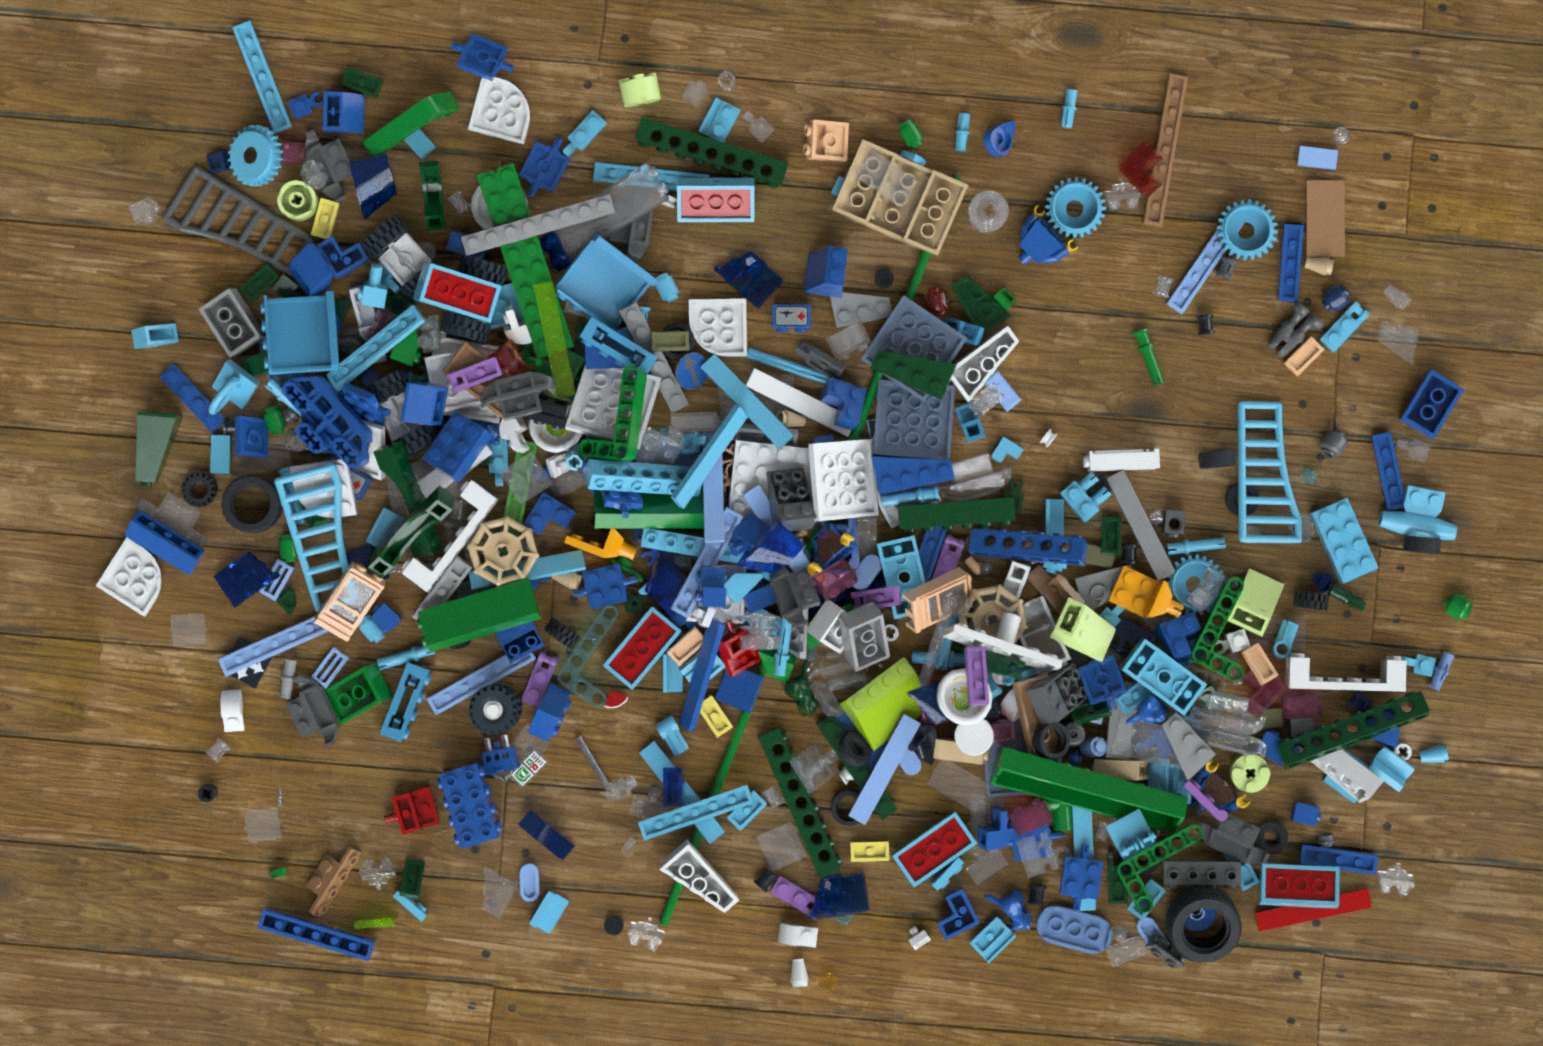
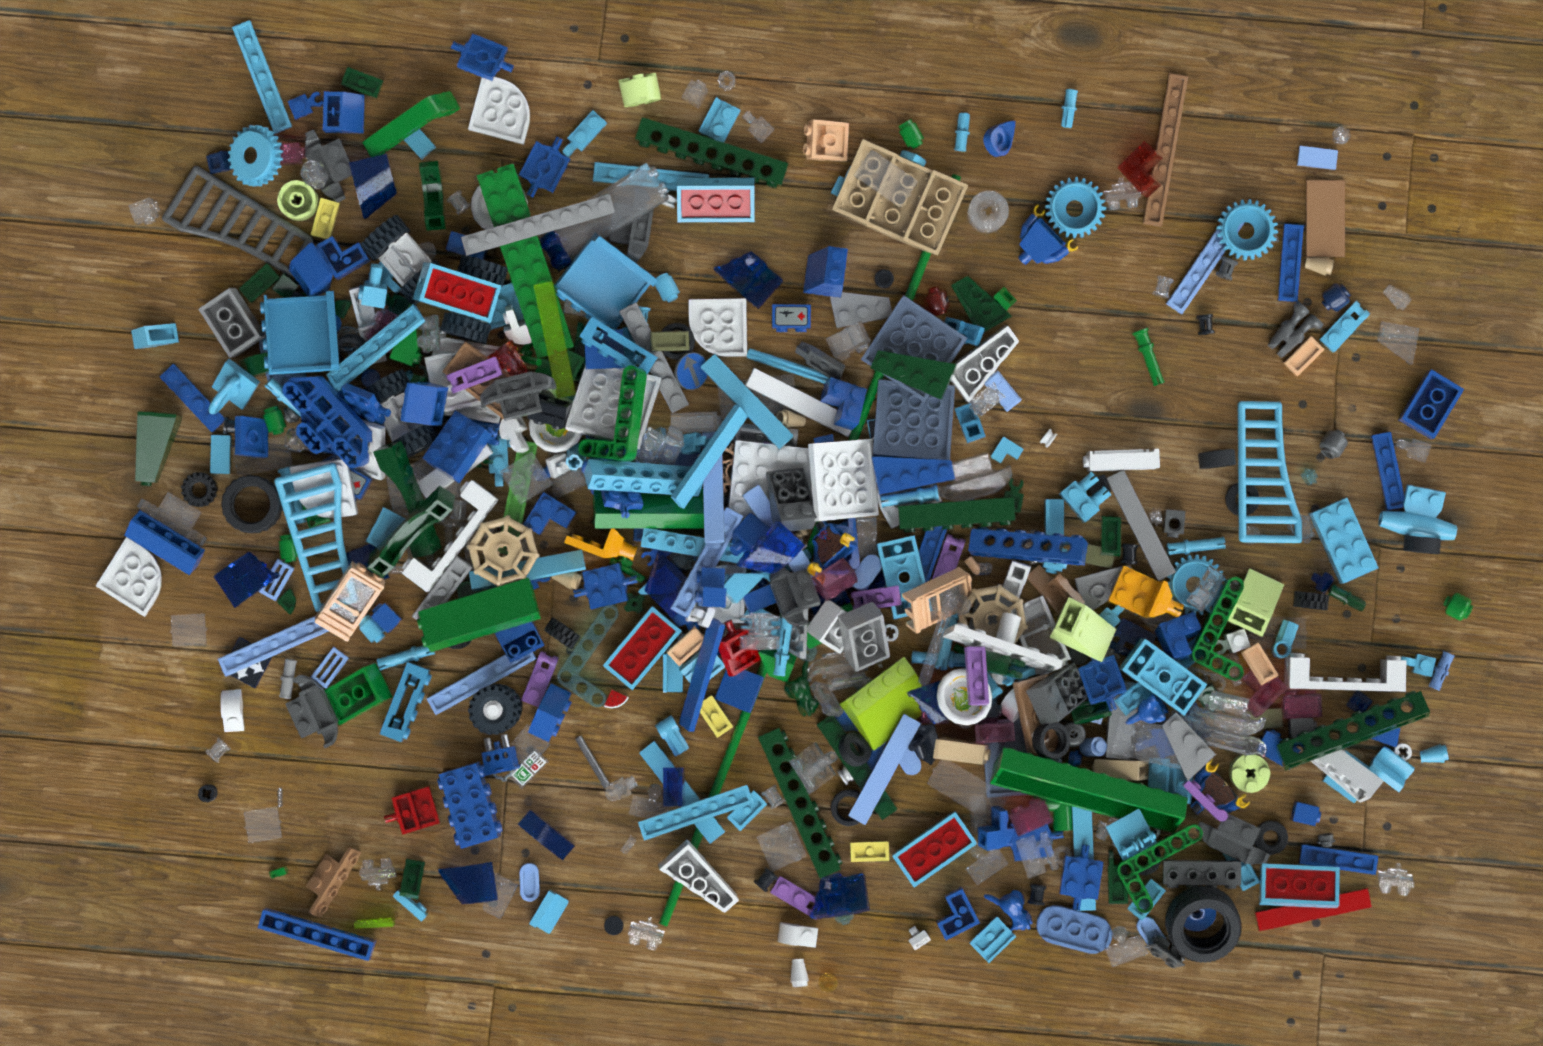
medium azure plate [931,857,964,891] -> none
white tile [955,719,994,756] -> none
none -> clear blue slope [438,861,498,905]

